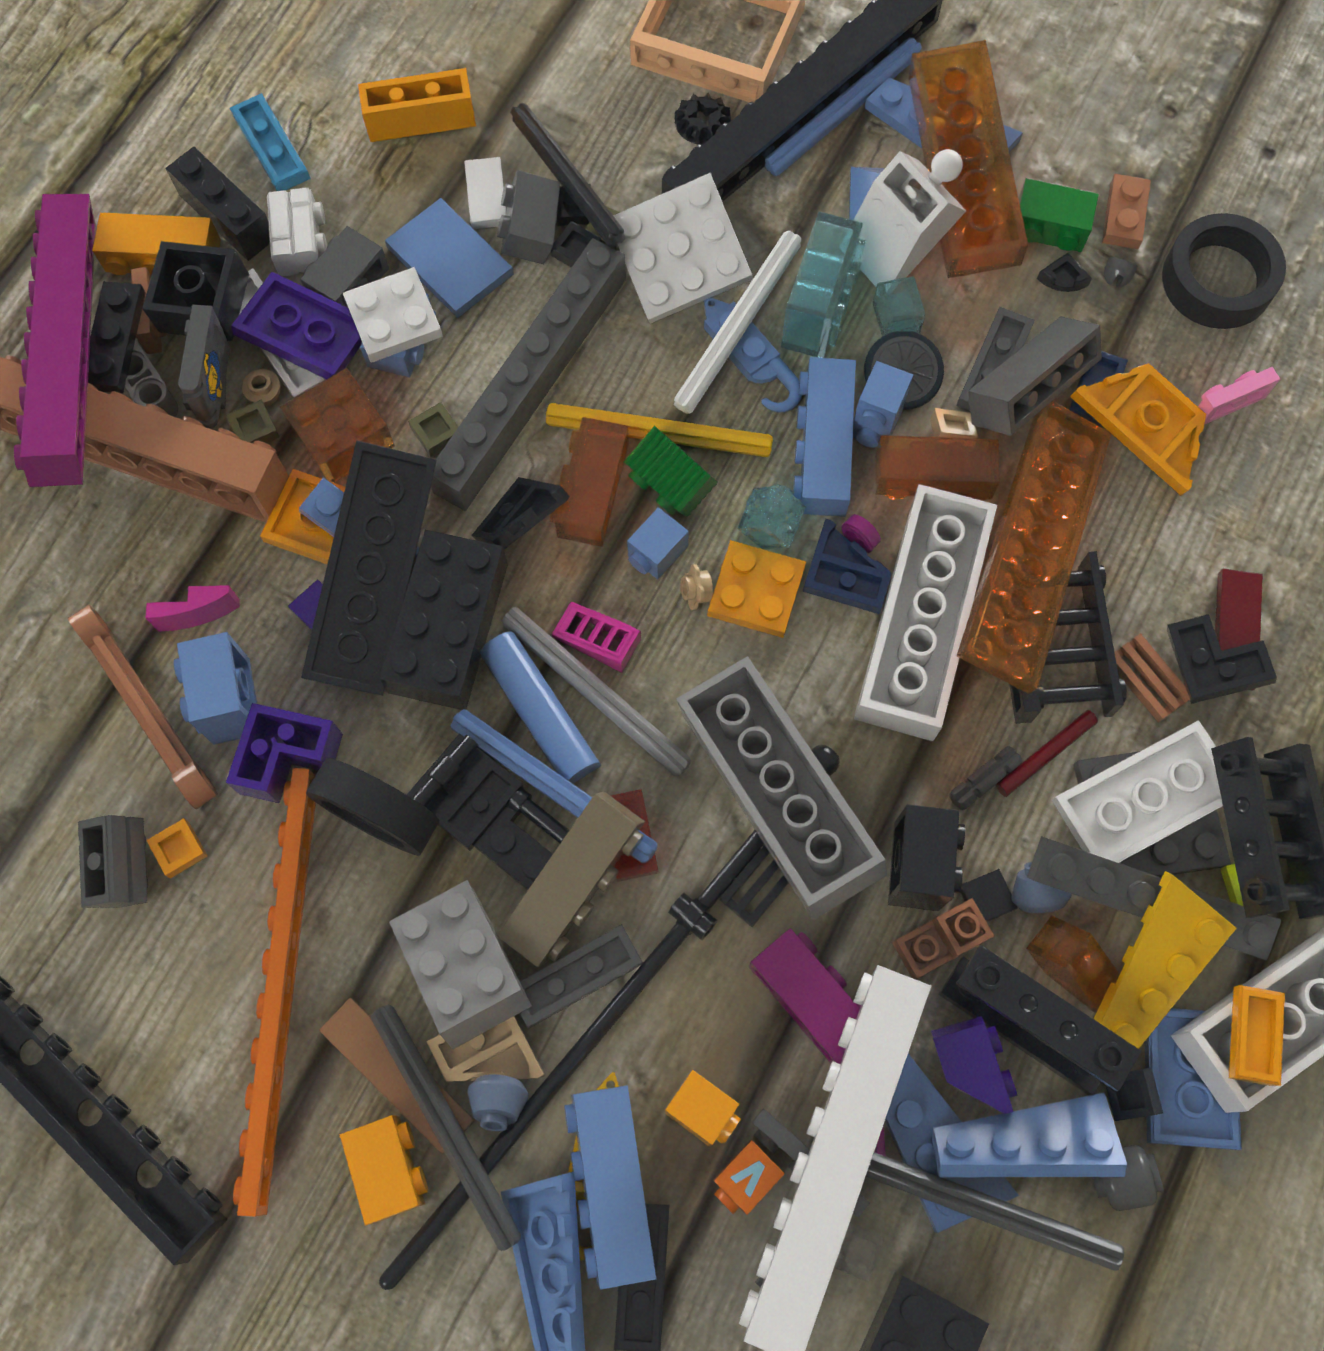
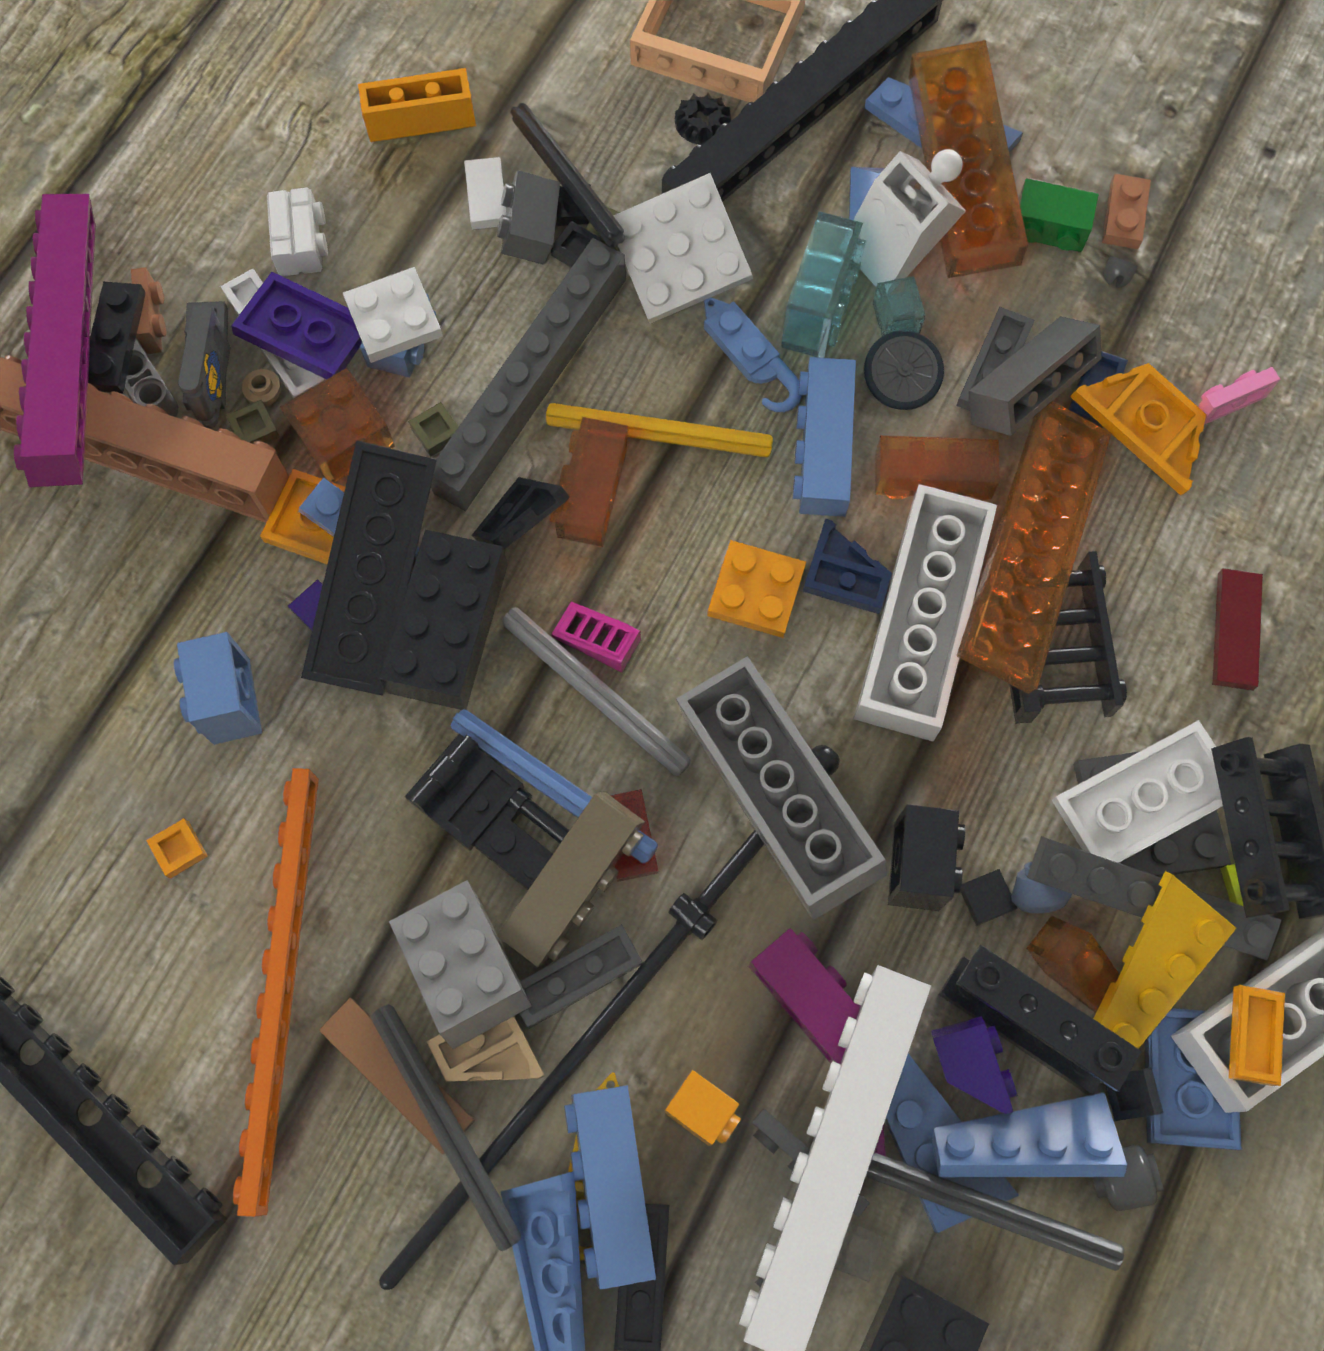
nougat piece [68,604,218,809] -> none
dark grey brick [78,815,148,908] -> none
light orange brick [92,212,221,275] -> none
black brick [142,241,249,341] -> none
dark pink slope [145,585,240,632] -> none
black brick [165,146,270,261] -> none
dark purple brick [226,703,343,803] -> none
dark azure tile [230,93,311,191] -> none
dark grey brick [300,226,389,307] -> none
black tyre [306,758,440,856] -> none
light orange brick [339,1115,428,1225] -> none
medium blue tile [385,198,514,318] -> none
sand blue cone [468,1074,529,1131] -> none
medium blue brick [480,631,601,783] -> none
green brick [624,426,718,517] -> none
medium blue brick [627,507,689,579] -> none
white axle [674,231,801,414] -> none
tan plate [680,564,713,610] -> none
orange brick [713,1140,785,1215] -> none
black tile [719,845,789,927] -> none
clear light blue brick [737,484,806,549] -> none
medium blue axle [765,37,922,176] -> none
magenta tile [841,514,881,553] -> none
medium blue brick [853,361,913,450] -> none
nougat slope [892,898,995,980] -> none
tan plate [930,408,978,449] -> none
dark grey axle [949,746,1022,810] -> none
dark red bar [995,710,1098,797] -> none
black tile [1037,253,1092,292] -> none
nougat tile [1115,633,1190,723] -> none
black tyre [1162,213,1286,329] -> none
black plate [1167,614,1277,704] -> none

